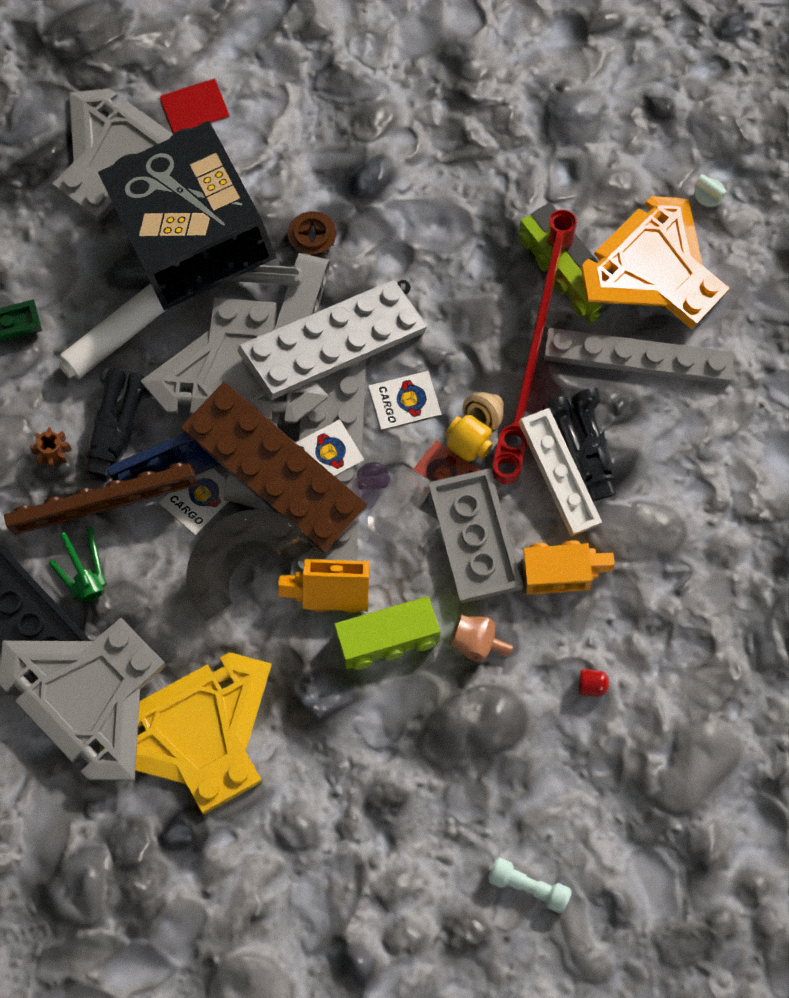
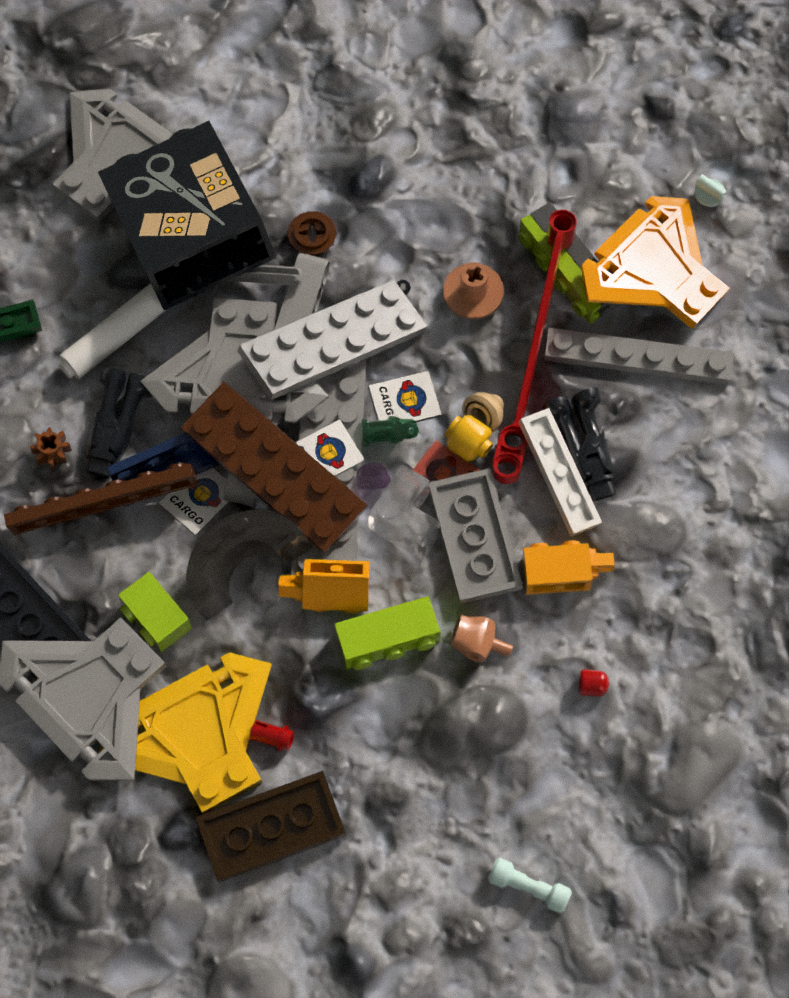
green plant [49,526,107,603] -> none
red sticker [160,78,230,133] -> none
none -> lime brick [118,571,192,653]
none -> dark brown plate [195,771,346,883]
none -> red pin [250,720,295,752]
none -> clear green piece [362,416,419,447]
none -> nougat piece [443,262,504,319]

